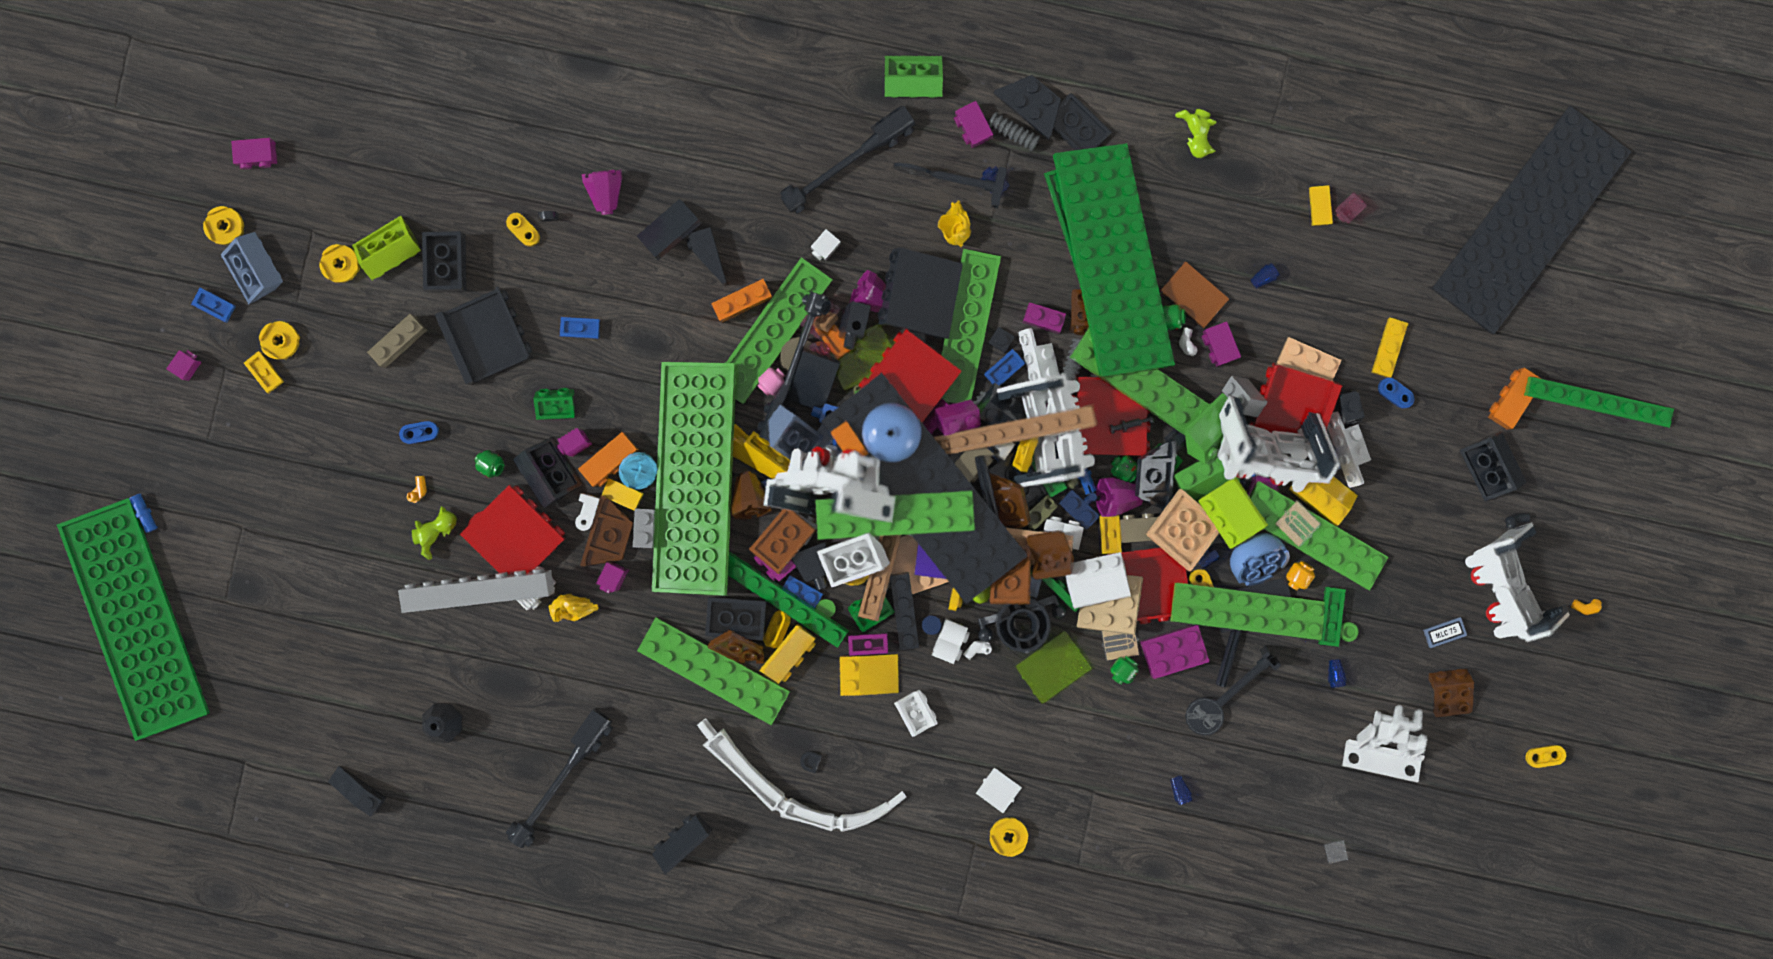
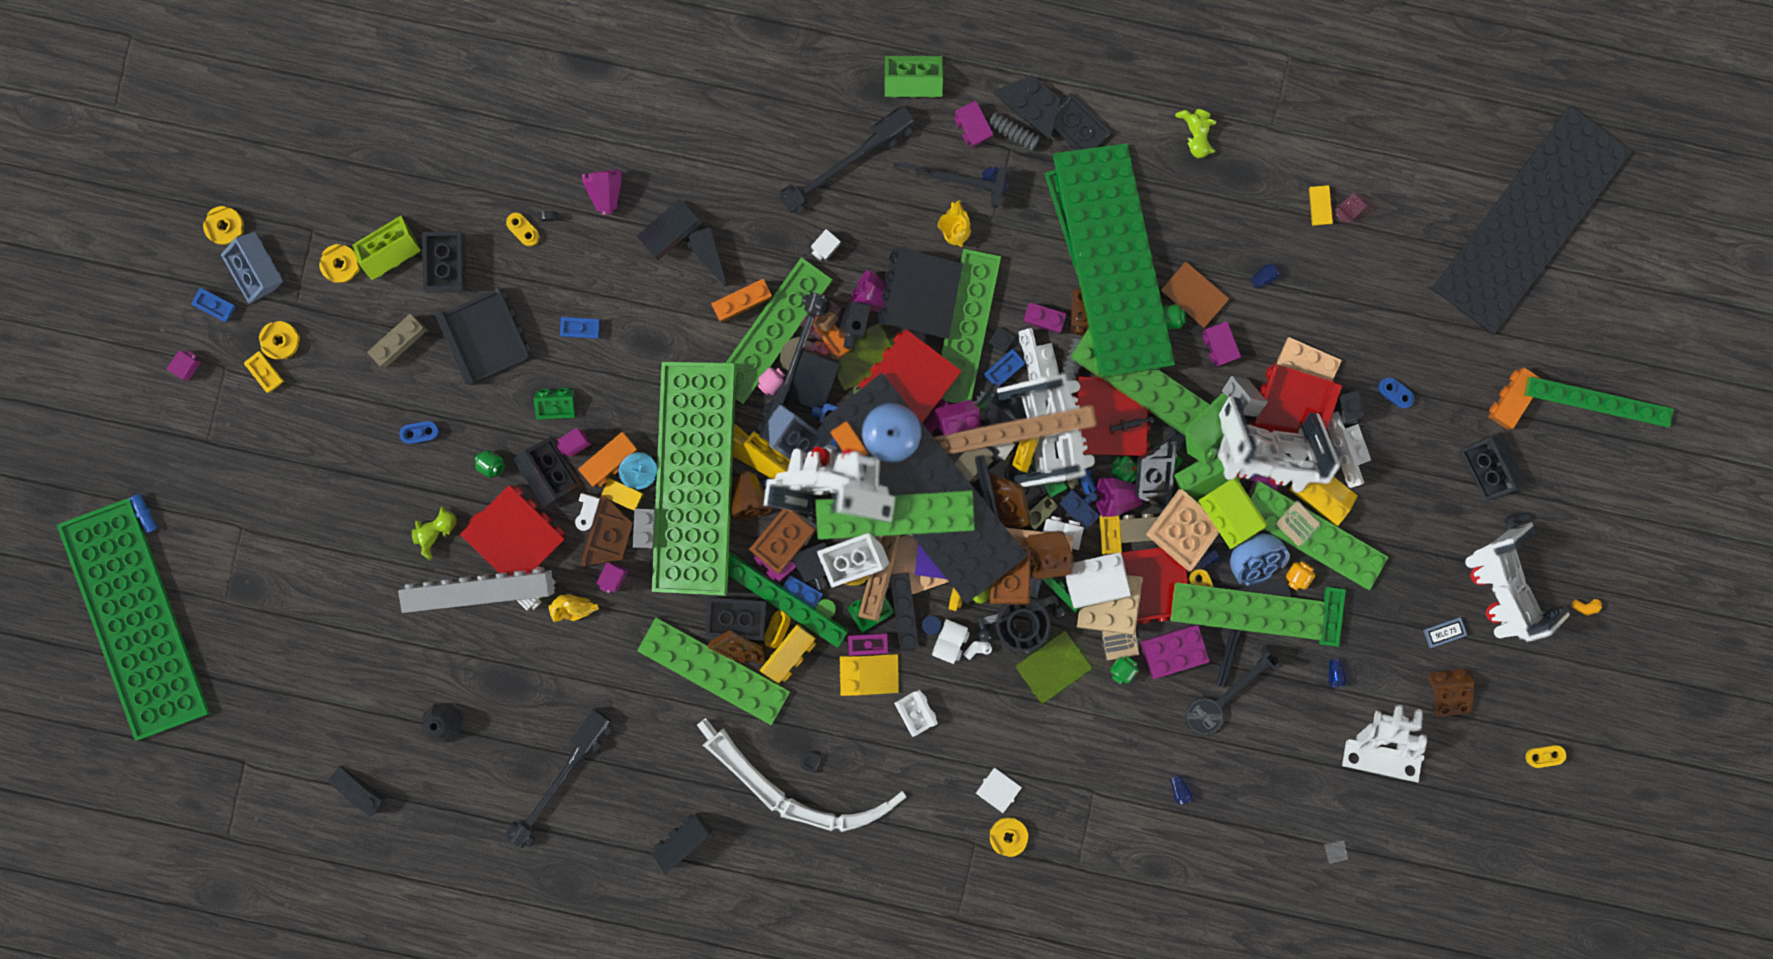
magenta brick [231,138,277,170] -> none
light orange arm [407,476,427,503] -> none
white arm [1179,328,1197,356] -> none
bright green tile [1340,622,1359,642] -> none
yellow plate [1371,318,1408,378] -> none

